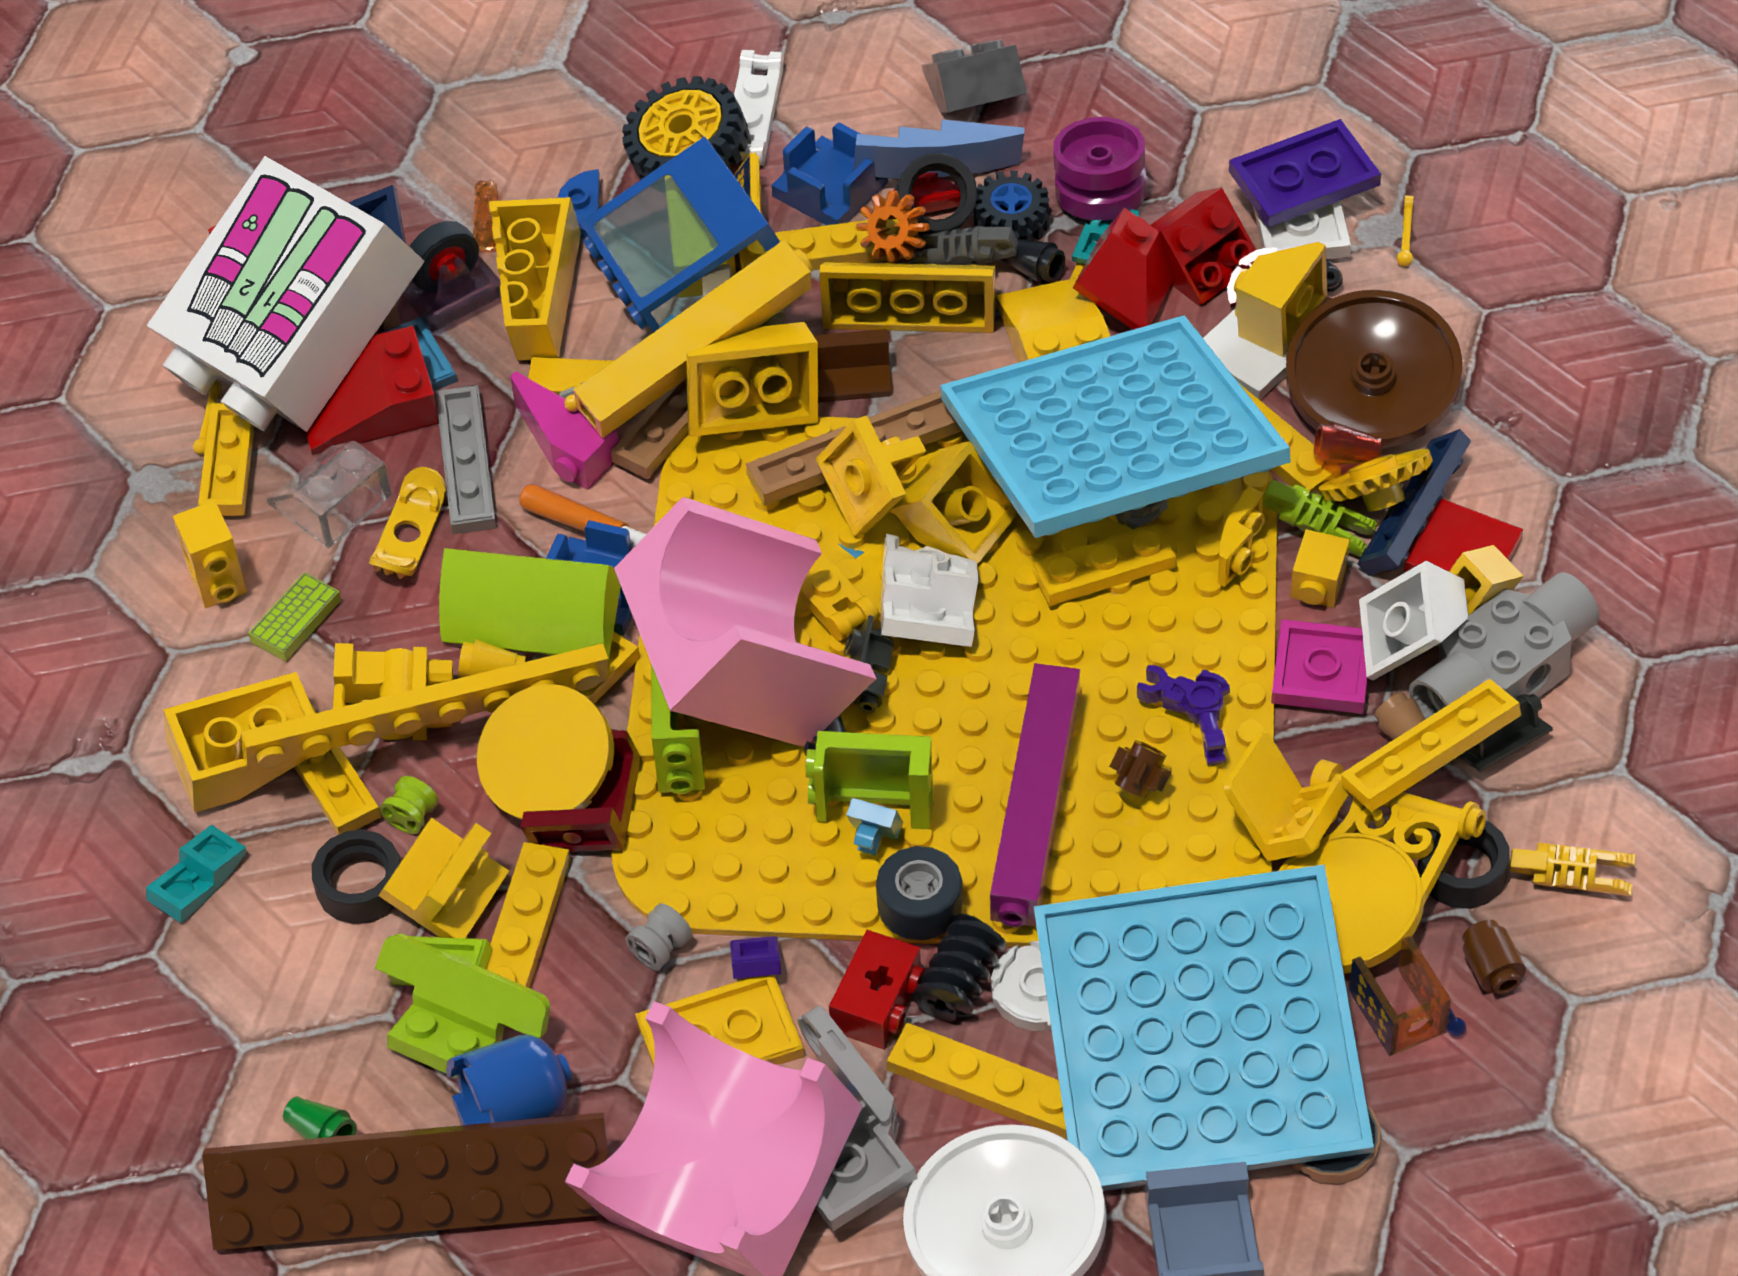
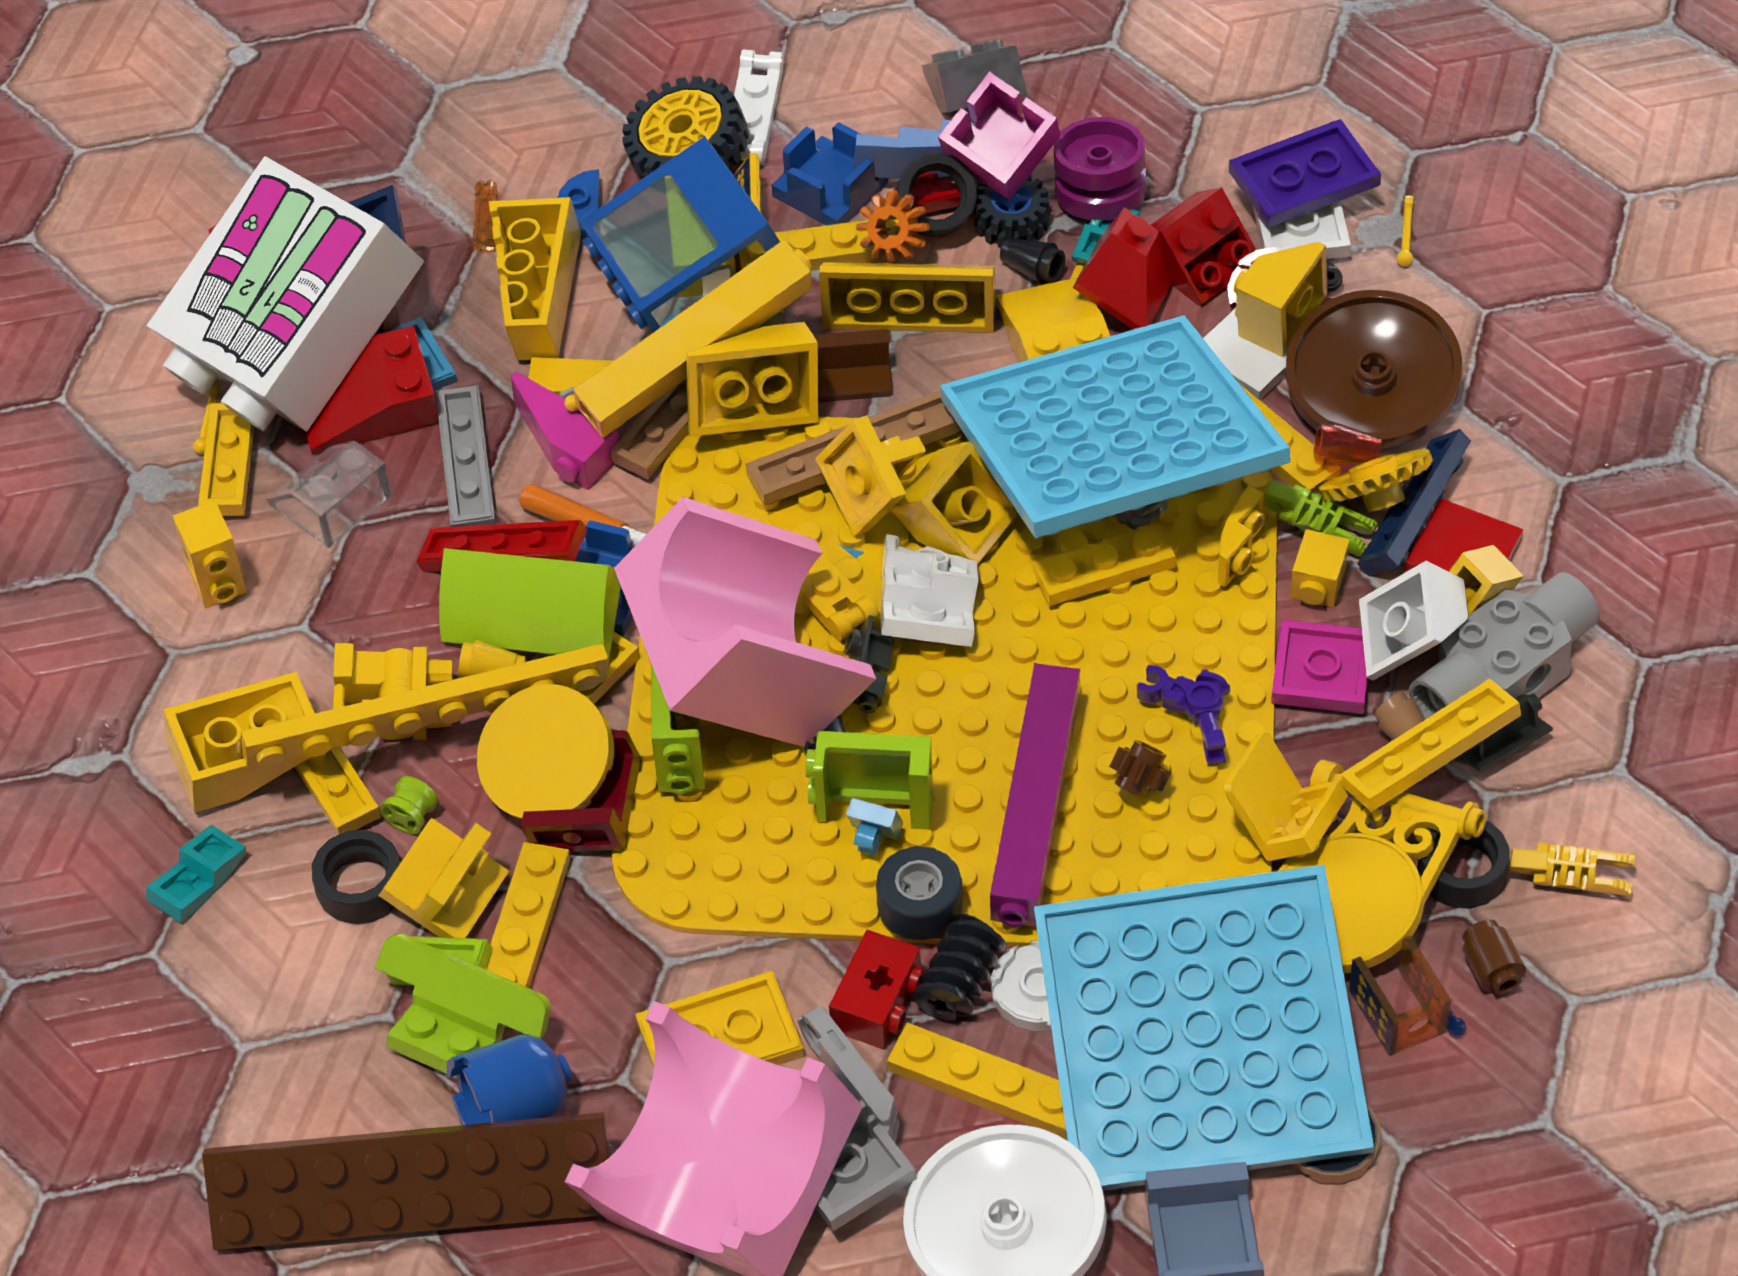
lime tile [248,572,341,661] -> none
green cone [283,1096,357,1139] -> none
yellow piece [369,467,446,579] -> none
plate [402,221,501,333] -> none
light grey wheel [625,903,692,971] -> none
dark purple tile [730,936,781,979] -> none
dark grey hinge [910,226,1019,265] -> none
none -> red tile [416,520,587,572]
none -> piece [938,72,1061,201]

